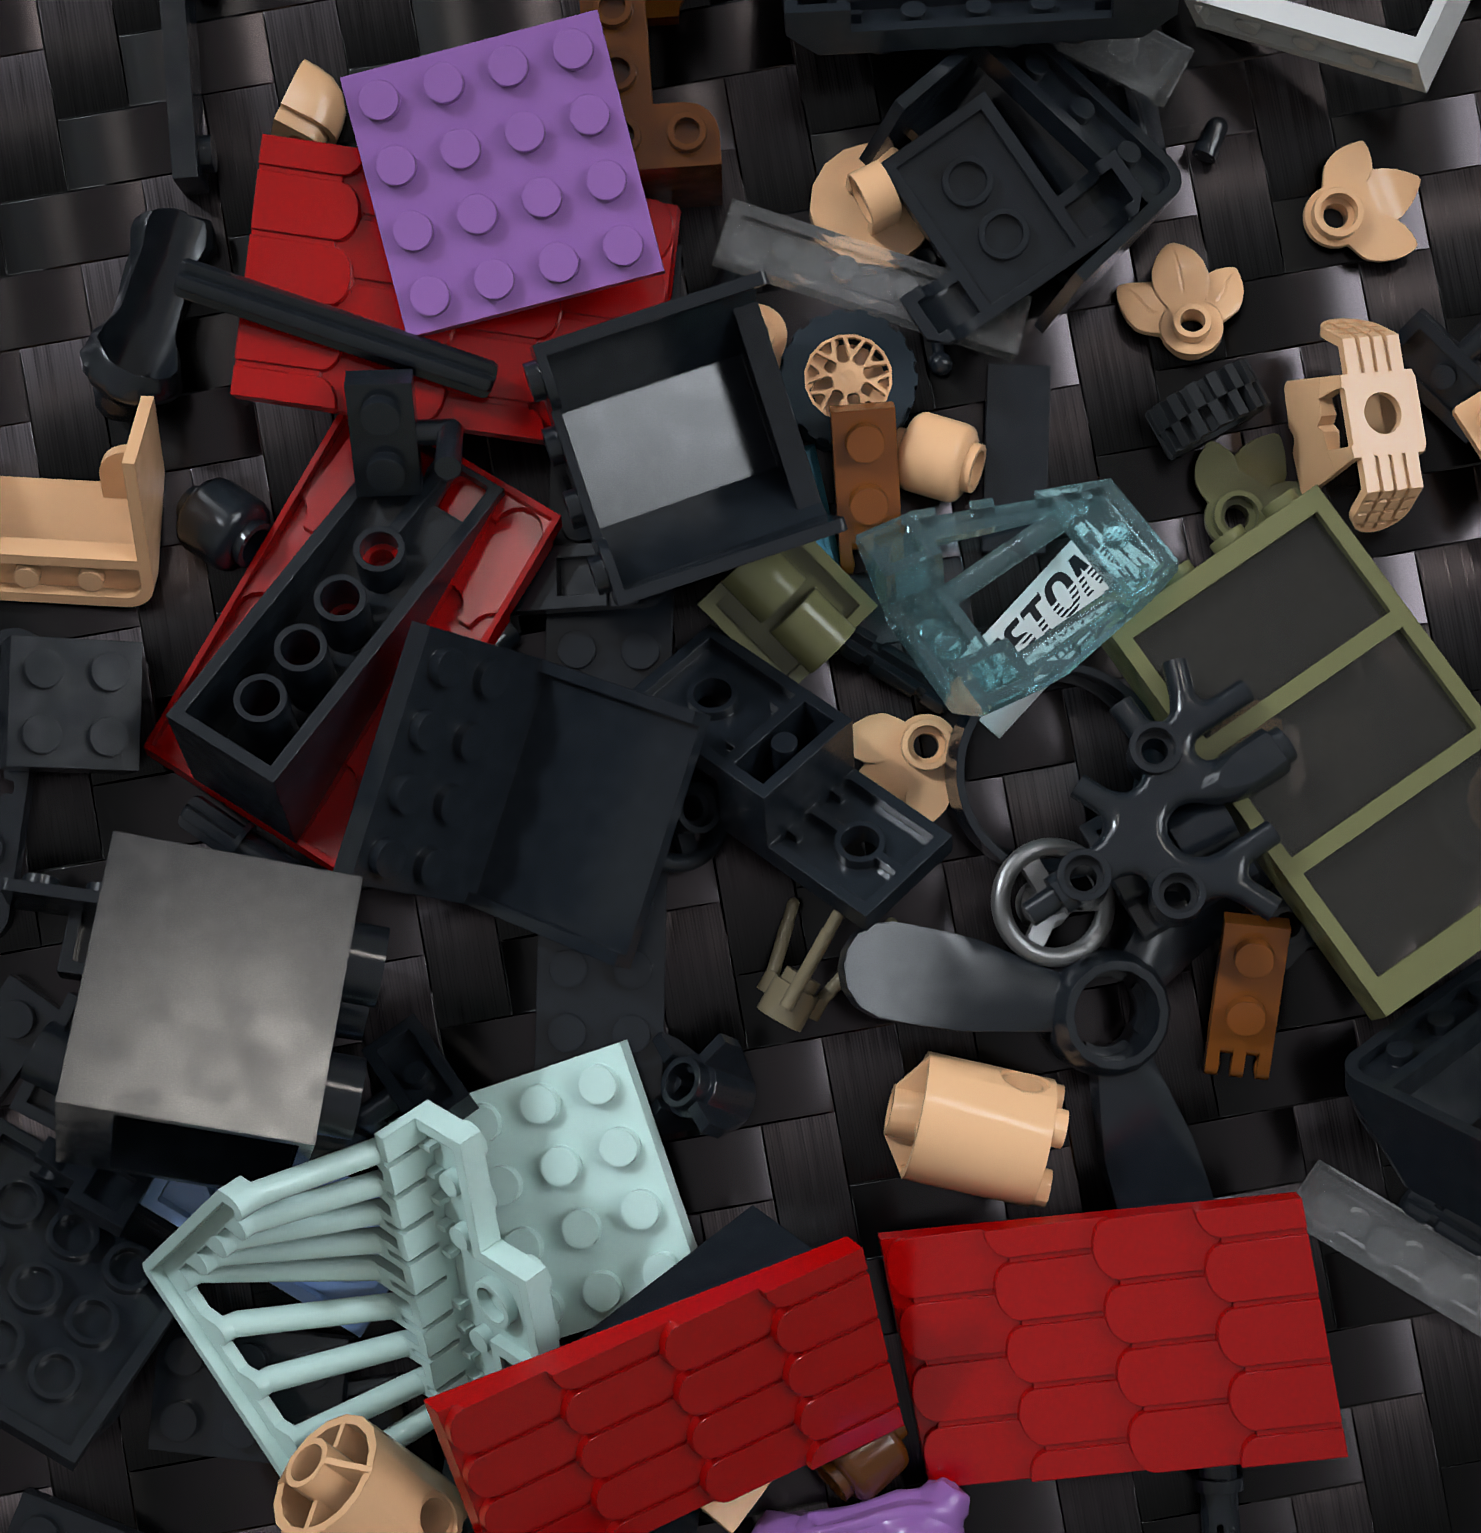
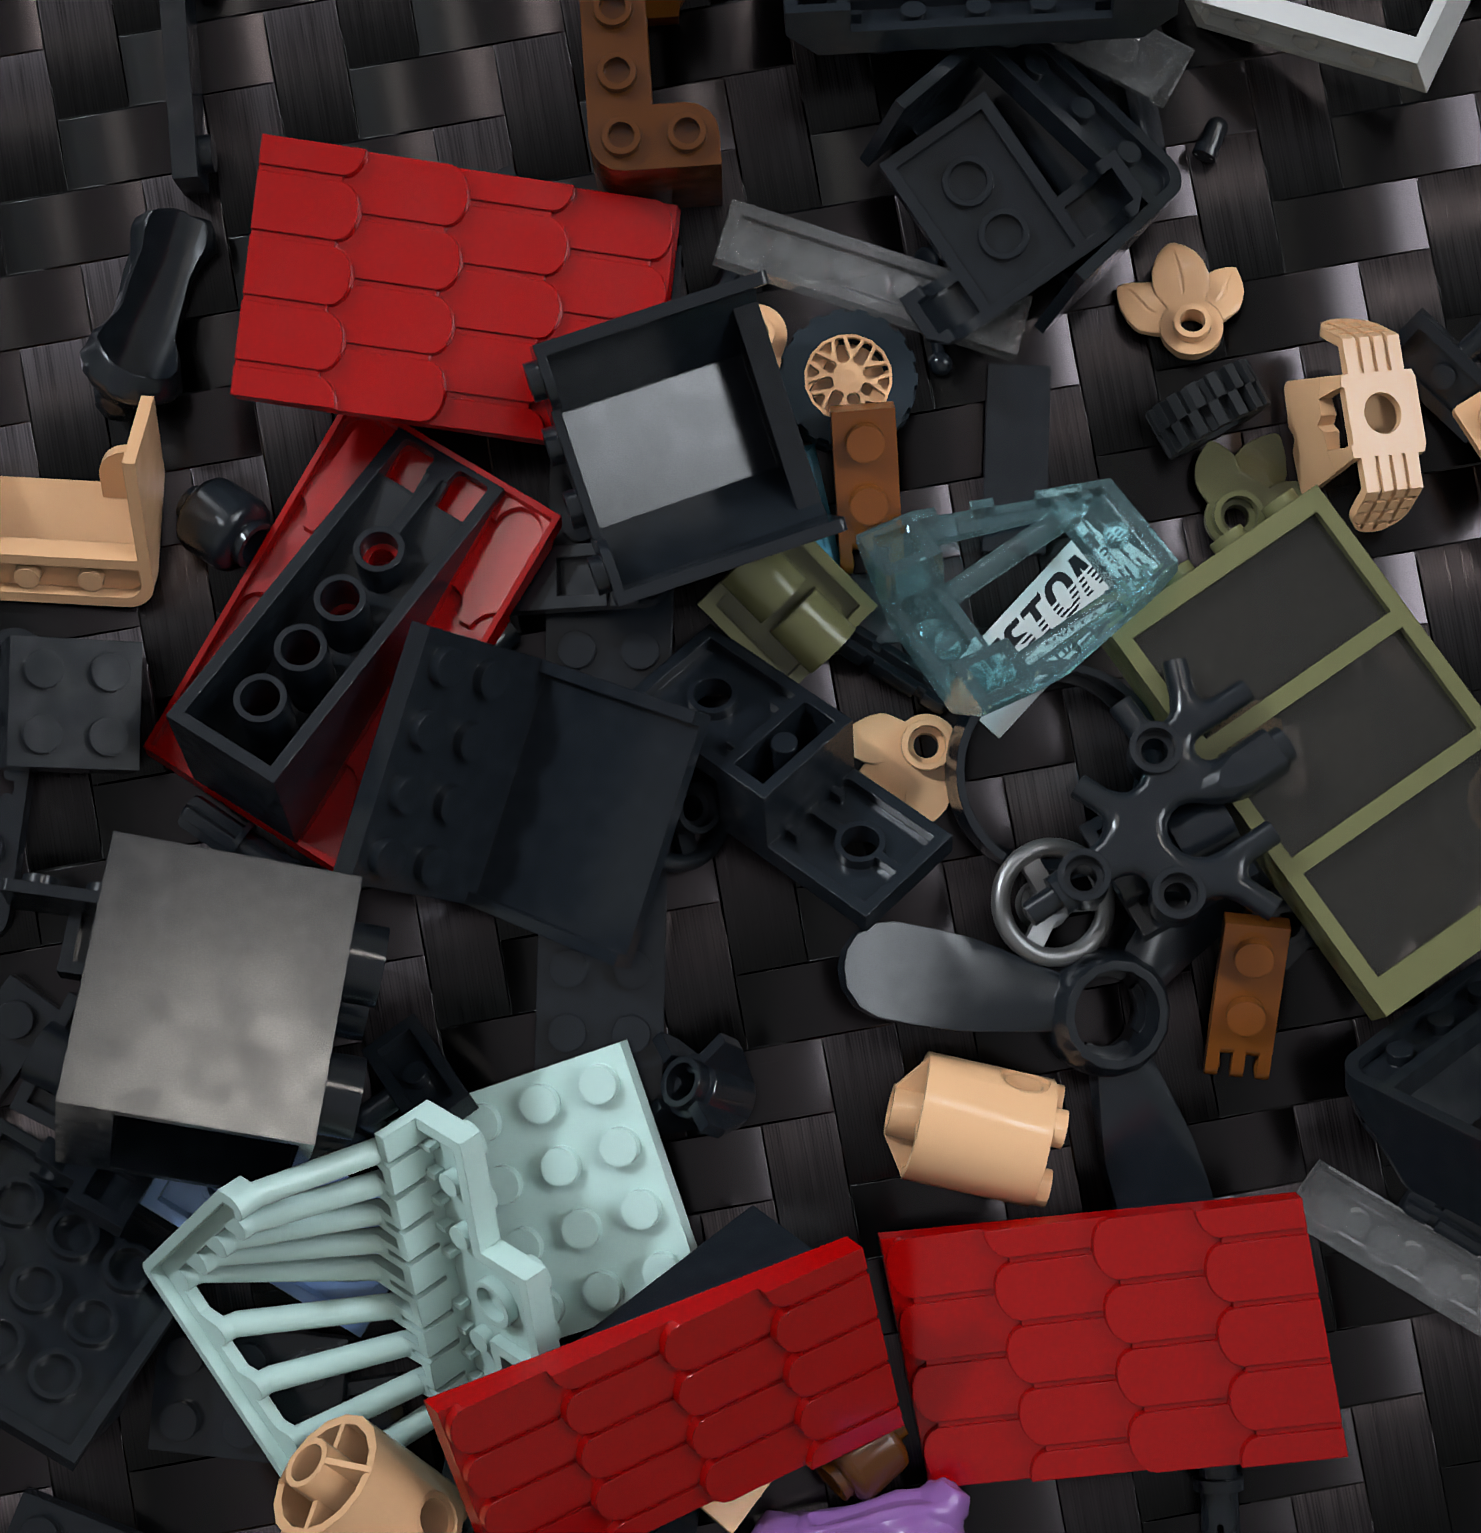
black axle [173,258,498,398] -> none
light nougat piece [271,59,346,144] -> none
medium lavender plate [340,10,665,337] -> none
black plate [344,369,464,497] -> none
dark tan plant [757,897,897,1032] -> none
light nougat tile [809,143,925,272] -> none
light nougat head [897,412,987,503] -> none
light nougat plate [1303,141,1421,263] -> none

